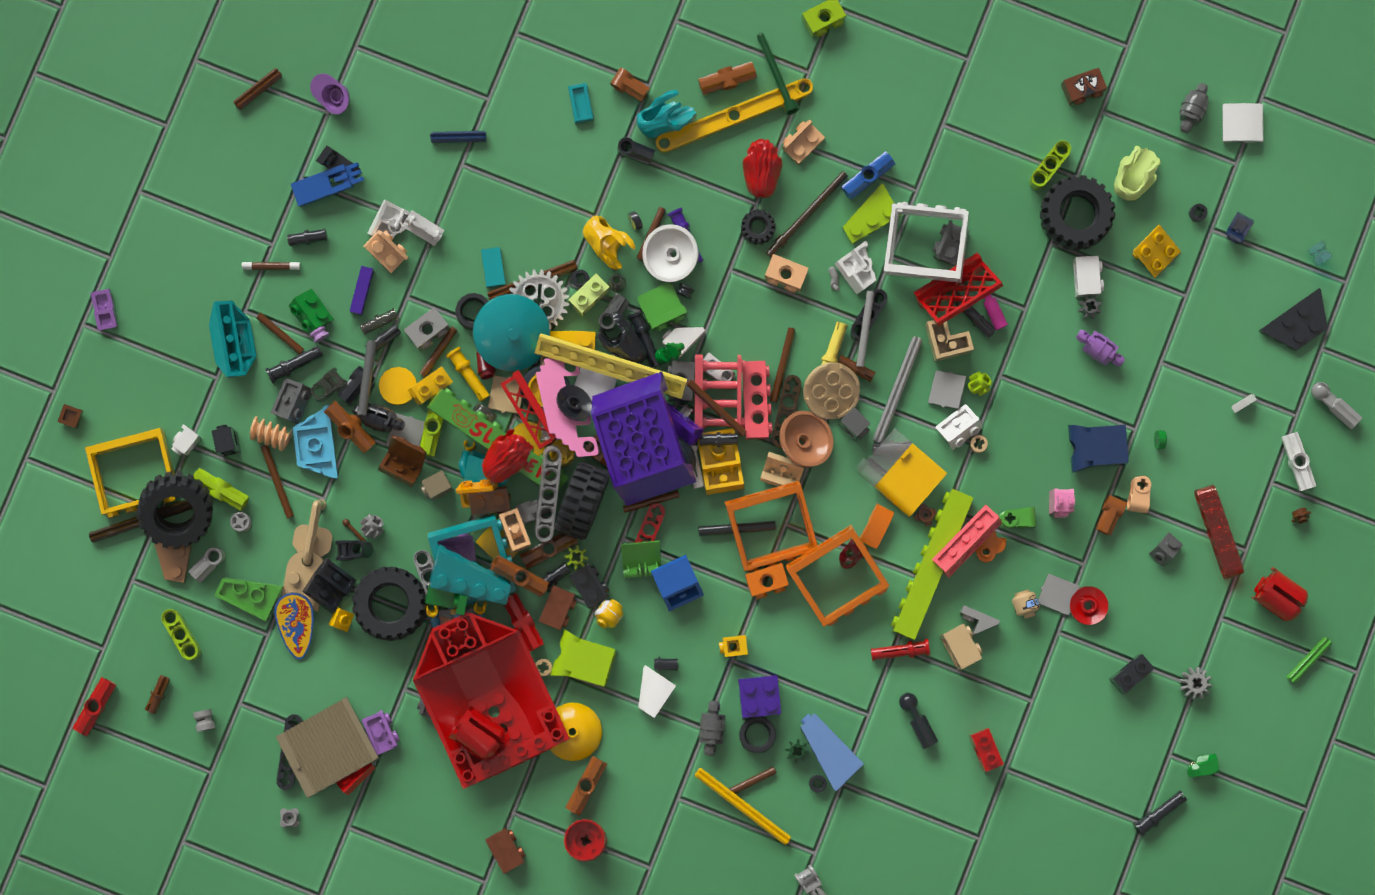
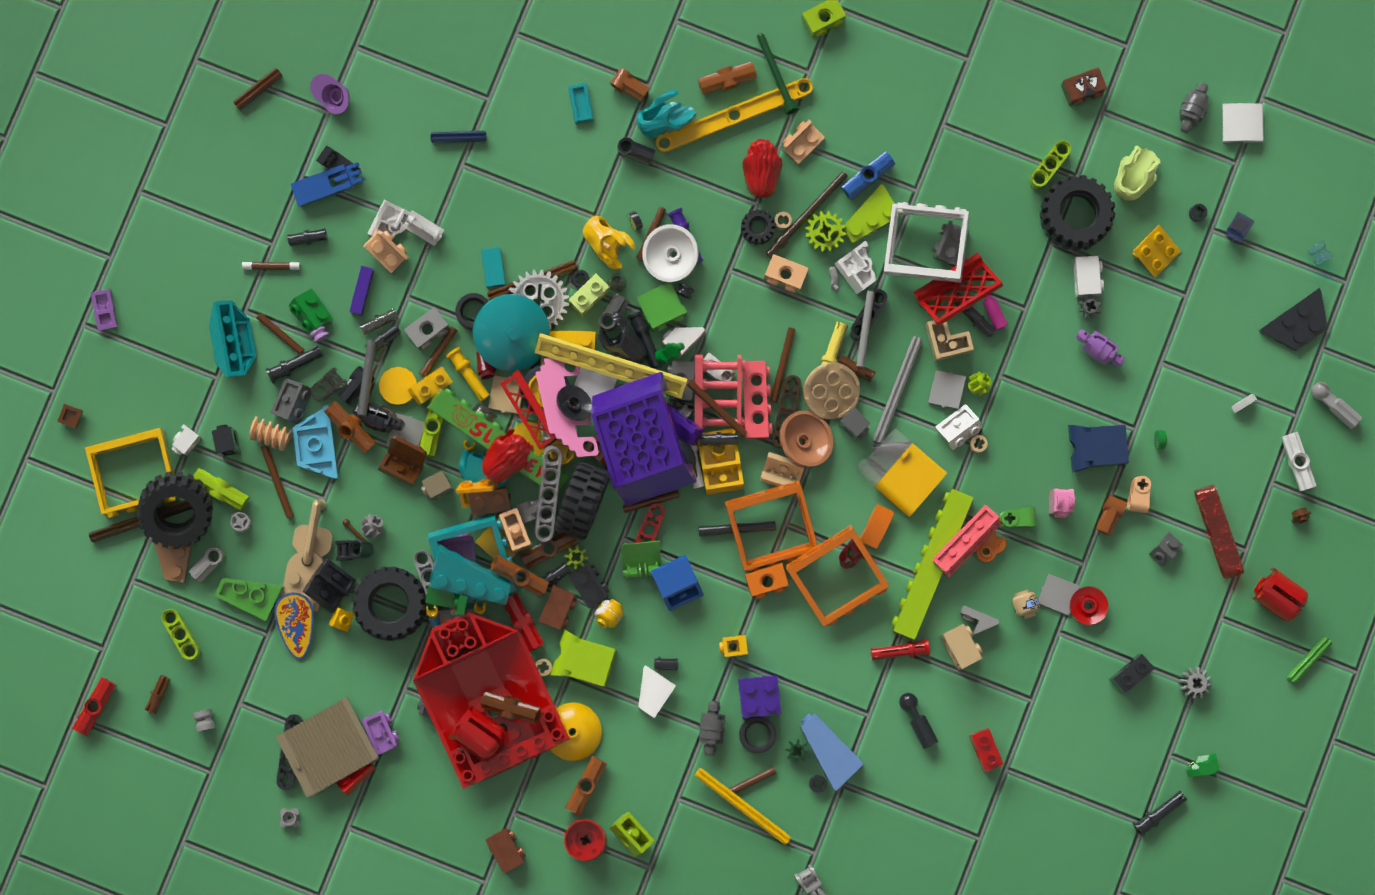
reddish brown plate [914,504,937,526] -> none
none -> reddish brown piece [481,692,541,724]
none -> lime brick [609,812,655,857]
none -> tan bush [774,212,792,230]
none -> lime gear [805,211,847,253]

